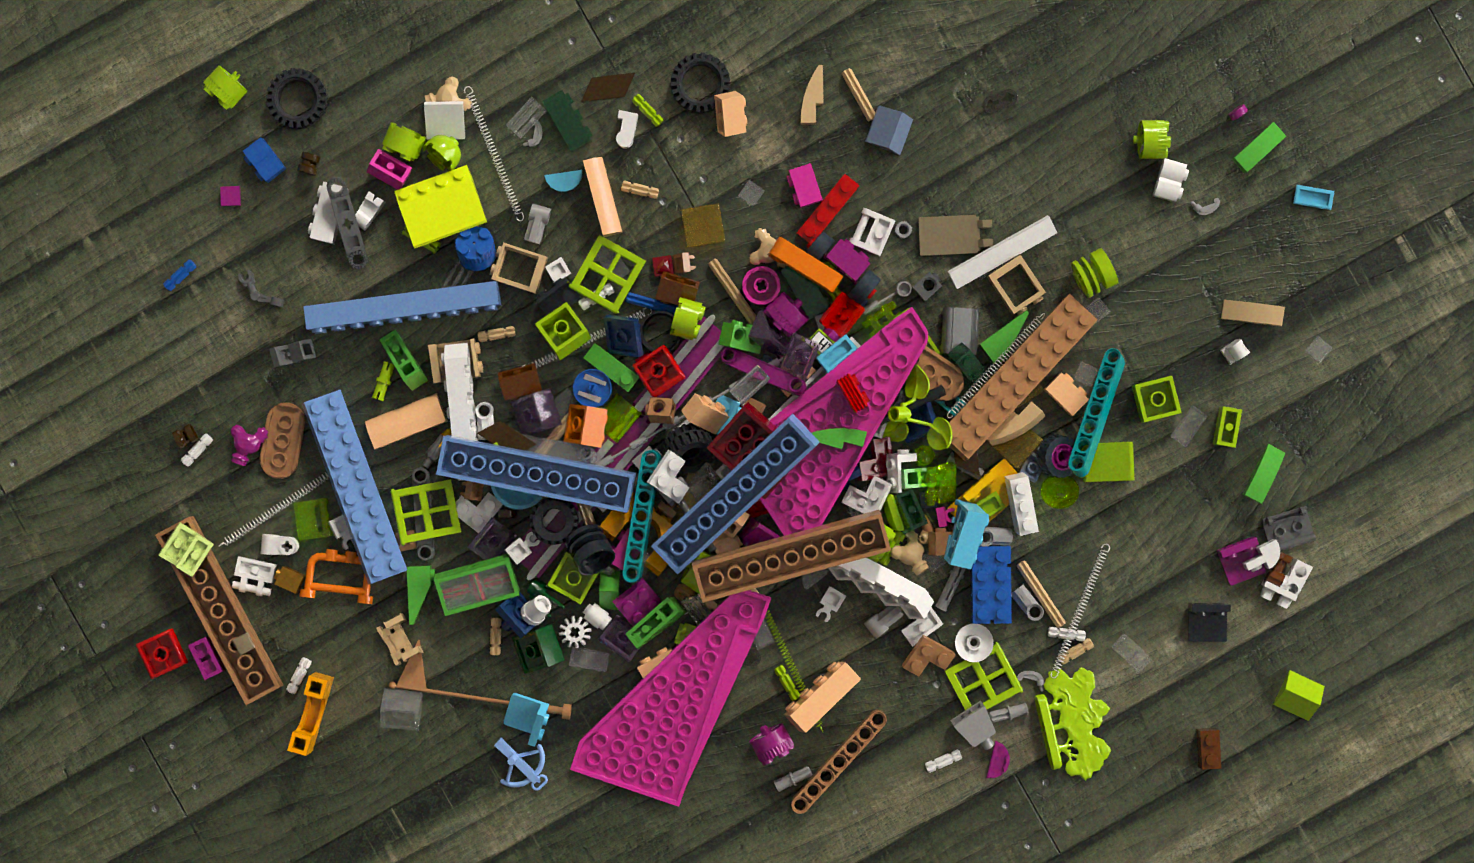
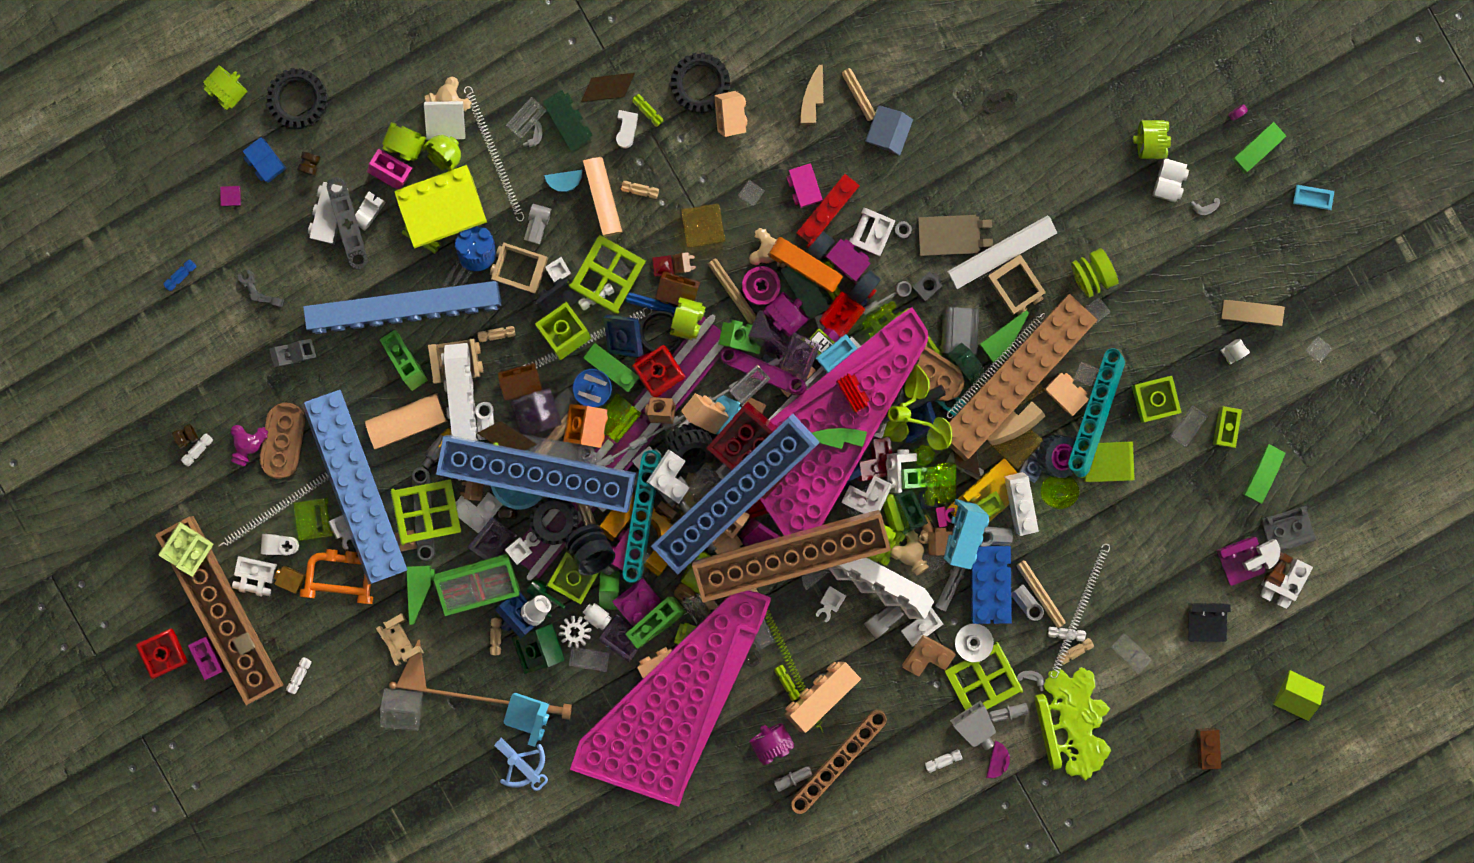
light orange arch [287,672,334,756] -> none
lime pin [372,361,395,401] -> none

